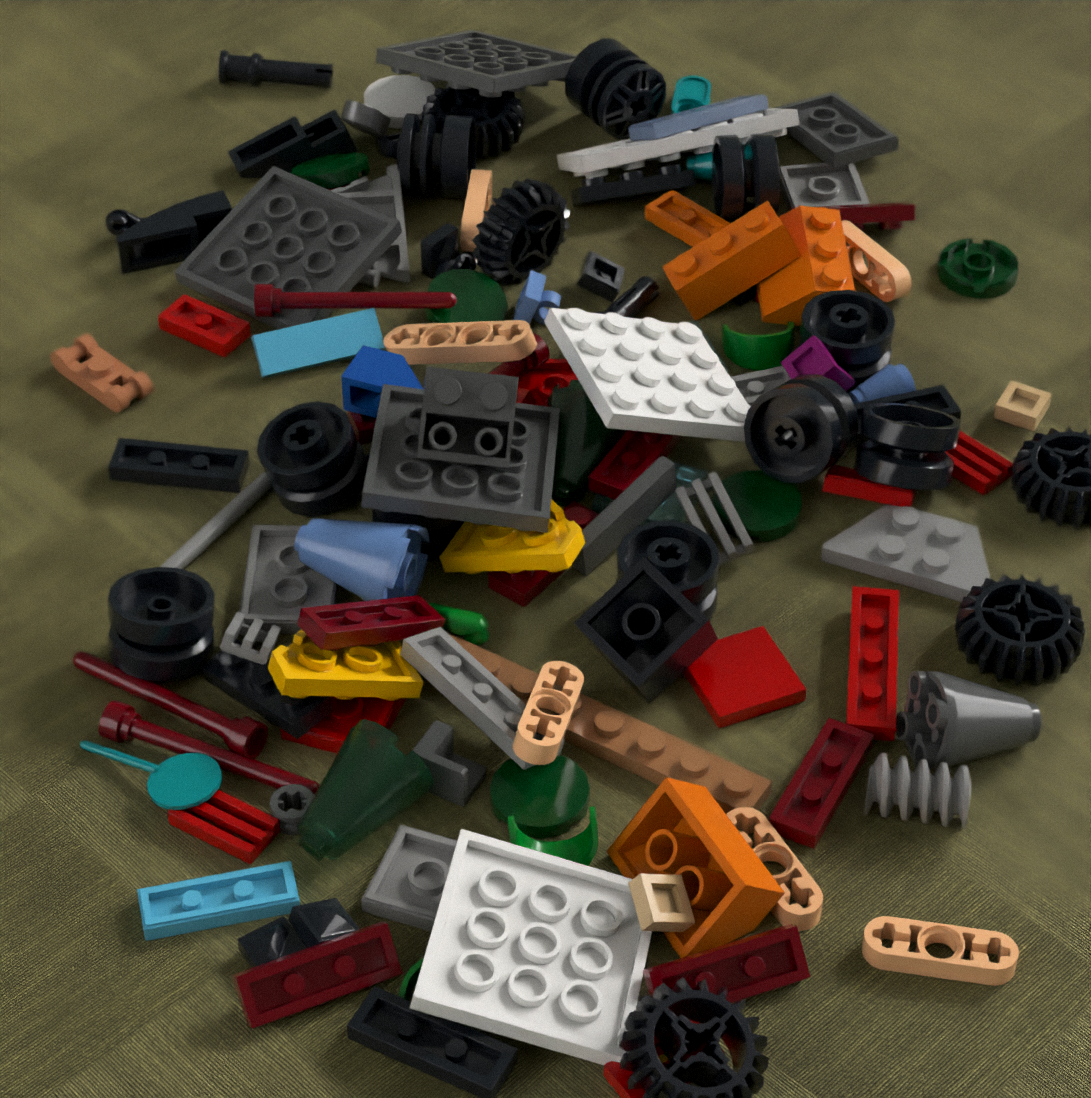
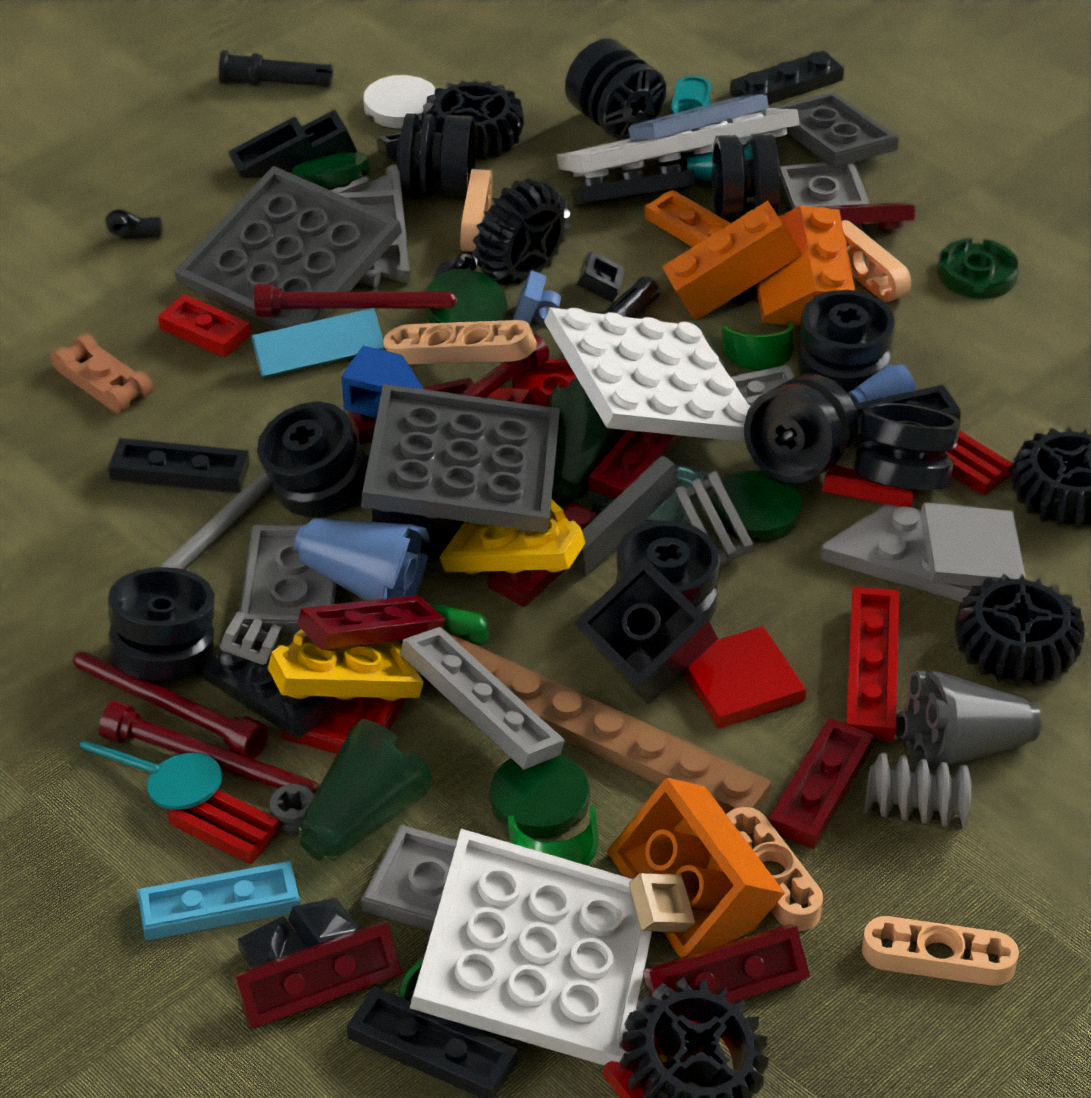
black slope [116,190,232,275] -> none
flat silver beam [340,100,391,137] -> none
dark grey plate [376,30,577,97] -> none
dark grey panel [411,720,487,807] -> none
dark grey slope [417,366,519,469] -> none
black tile [420,222,459,279] -> none
light nougat beam [512,661,584,765] -> none
magenta panel [781,335,855,391] -> none
tan plate [993,380,1052,431] -> none
none -> black plate [730,50,844,105]
none -> light grey tile [920,503,1026,587]

